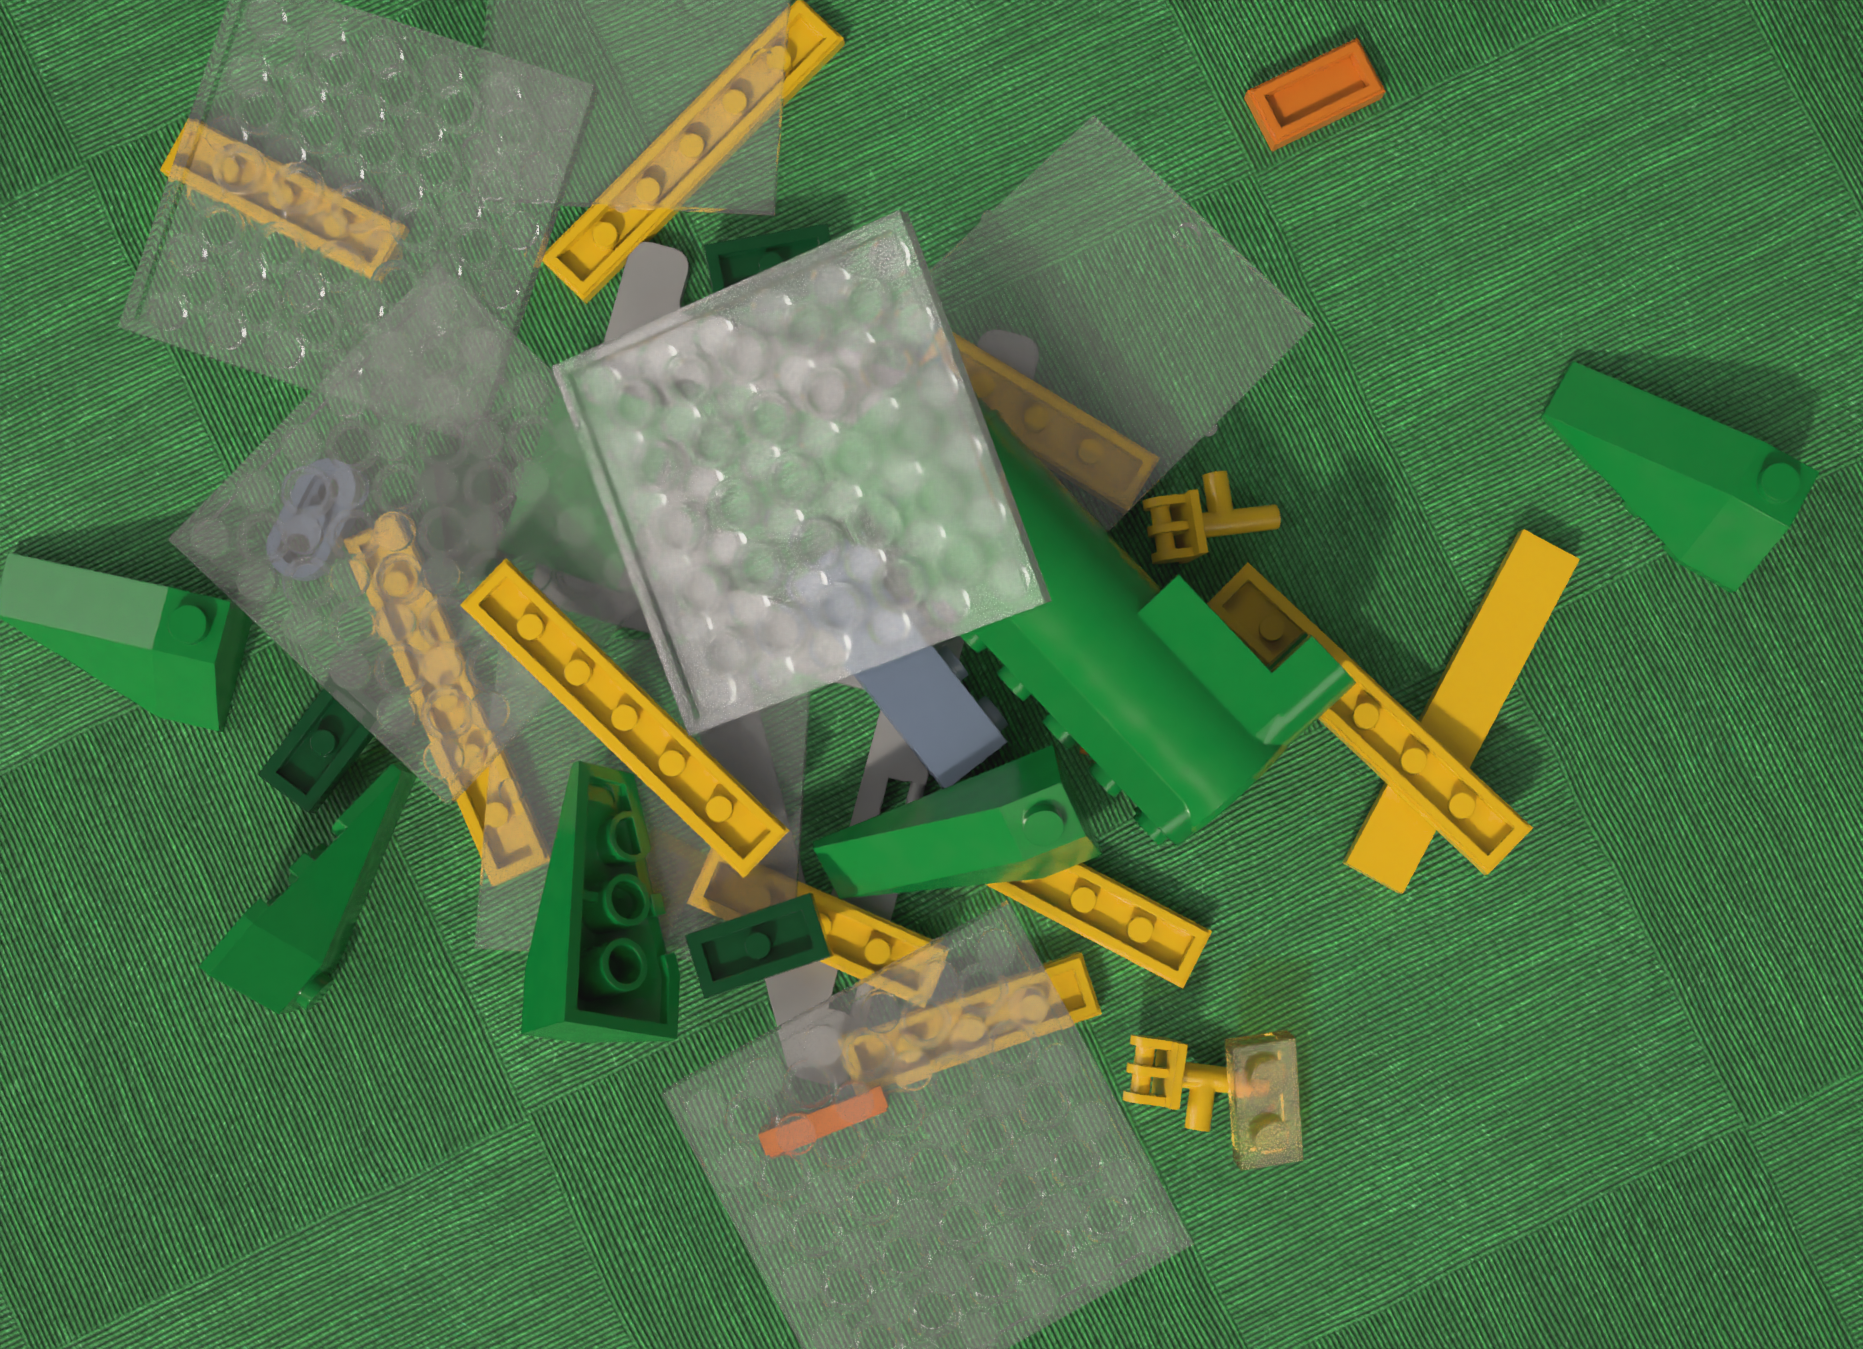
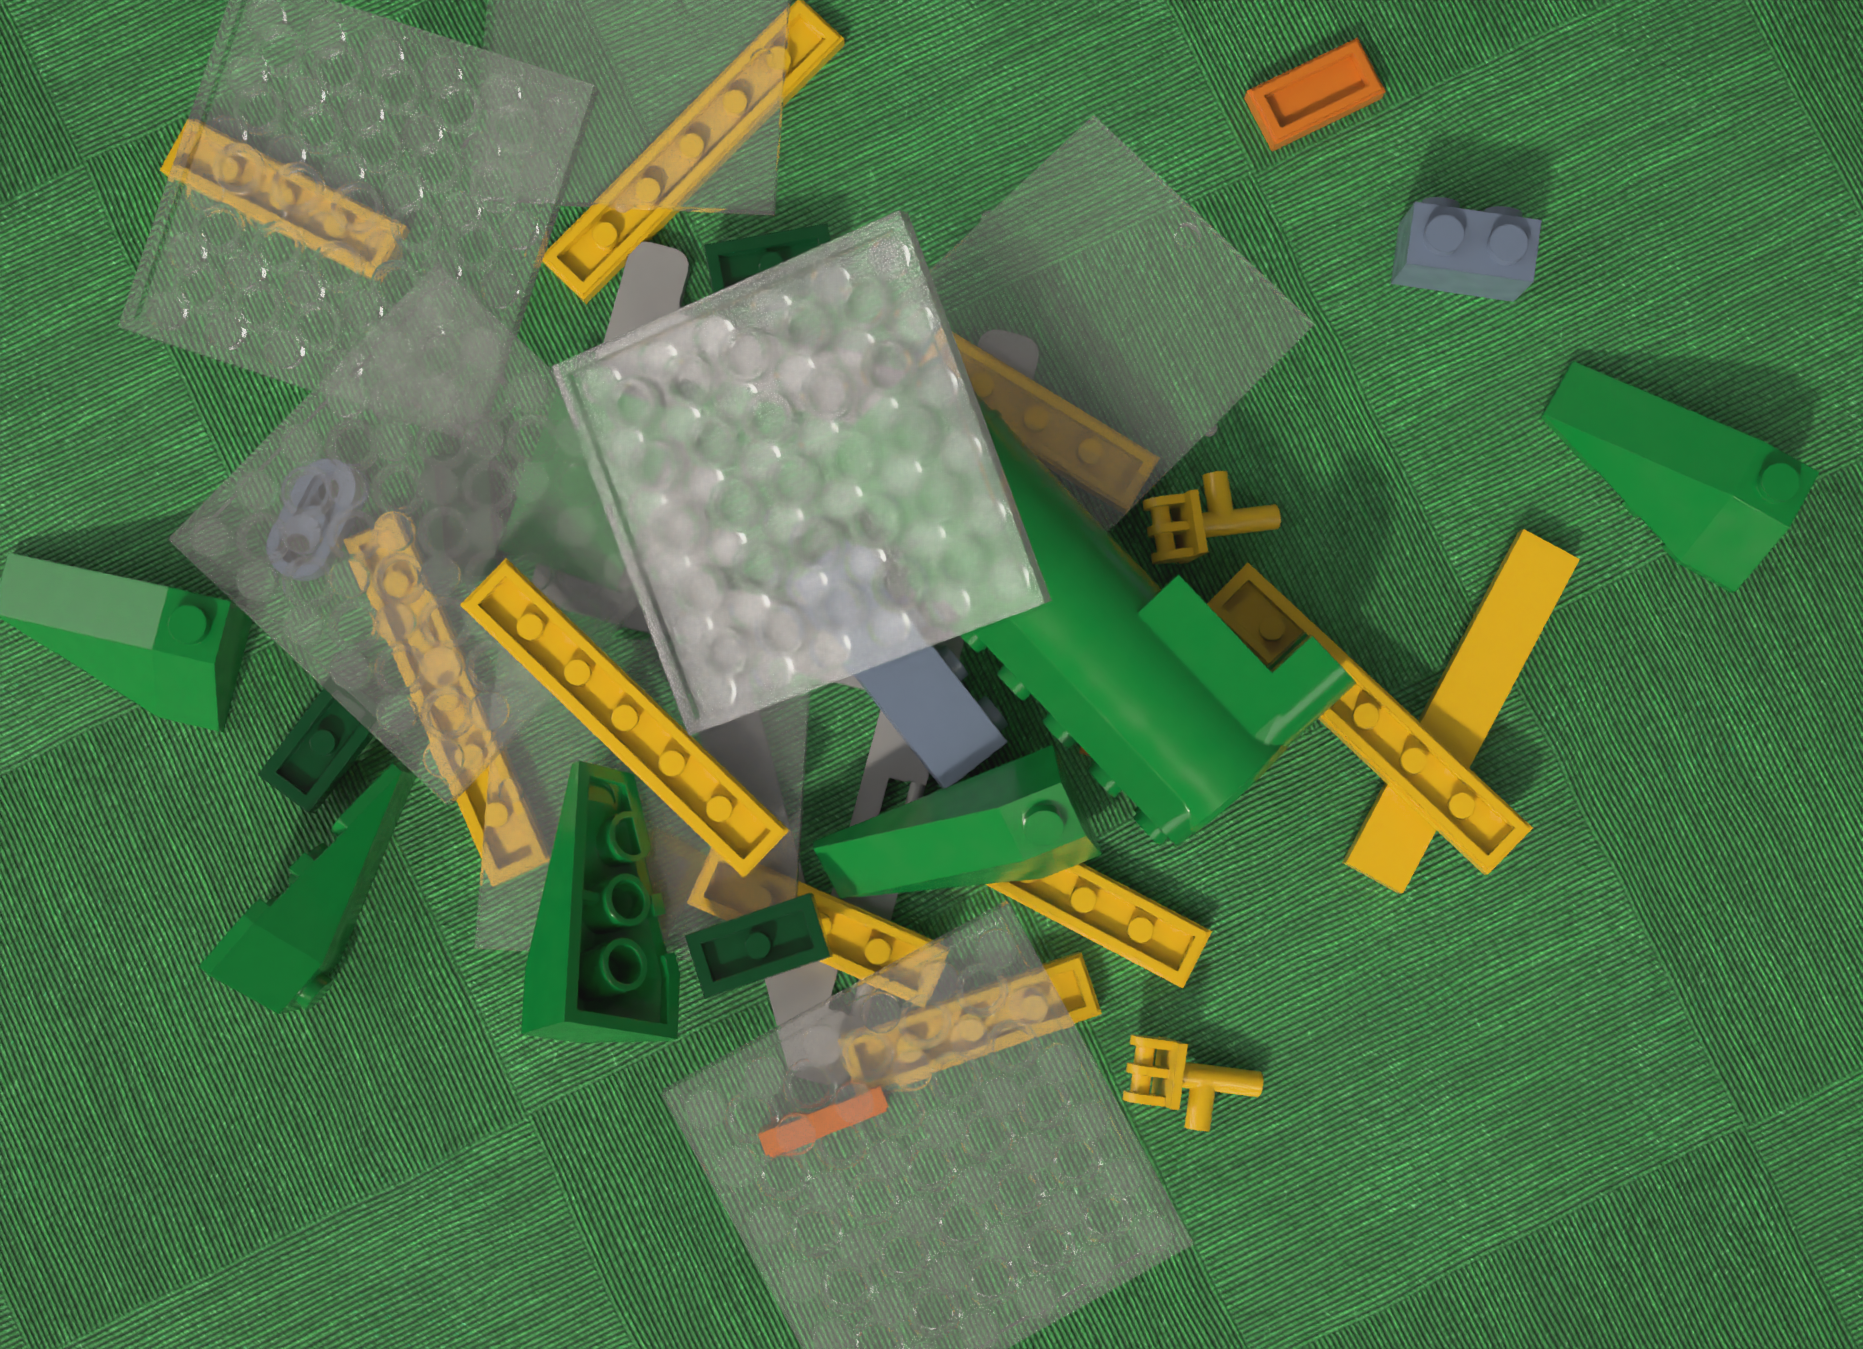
clear yellow plate [1225,1030,1303,1171] -> none
none -> sand blue brick [1391,197,1542,302]

